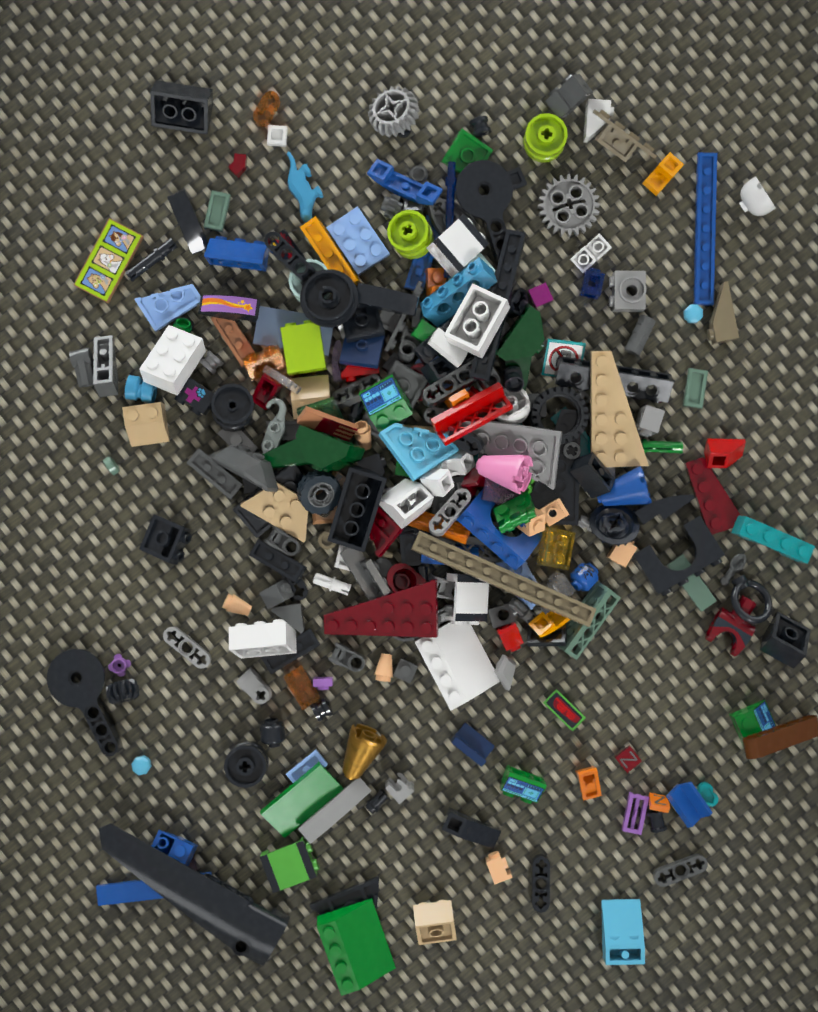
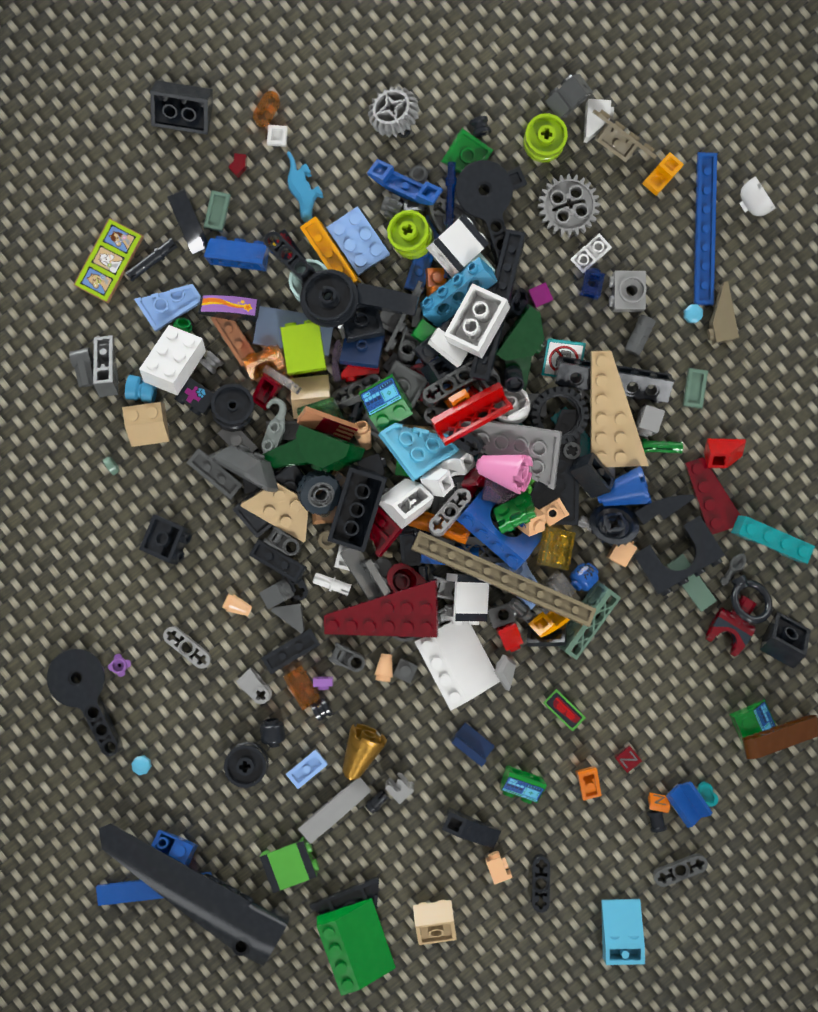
black gear [106,679,140,704] -> none
white brick [229,619,297,659] -> none
tile [260,762,344,838] -> none
medium lavender tile [621,792,649,835] -> none

